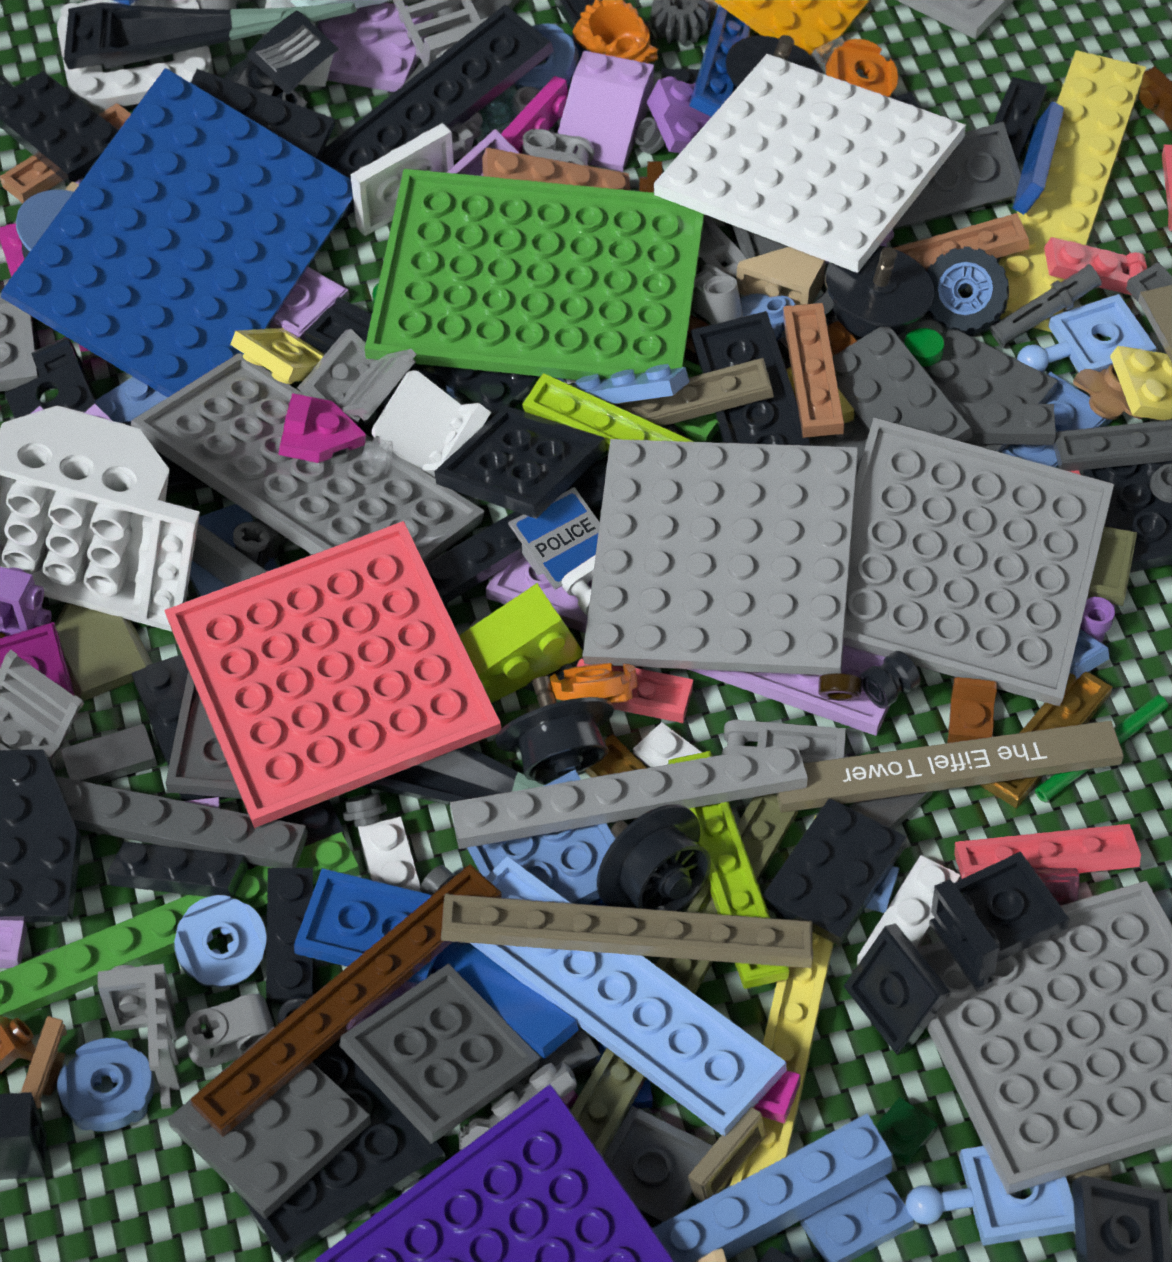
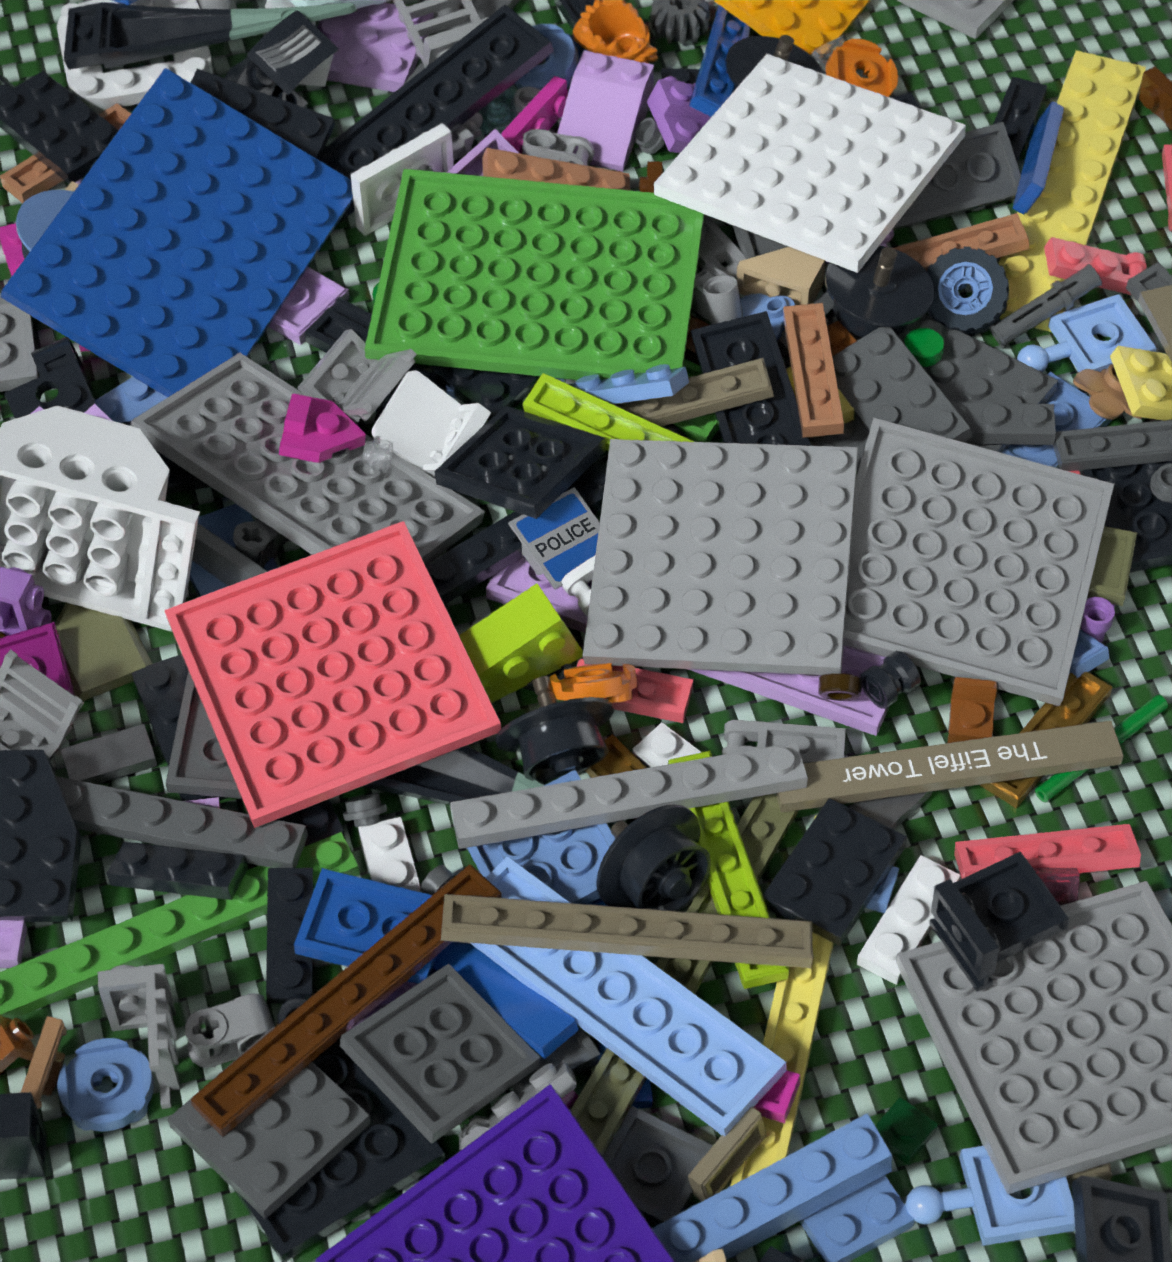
light blue plate [174,895,267,988] -> none
light yellow plate [230,328,325,384] -> none
black plate [843,923,952,1055] -> none

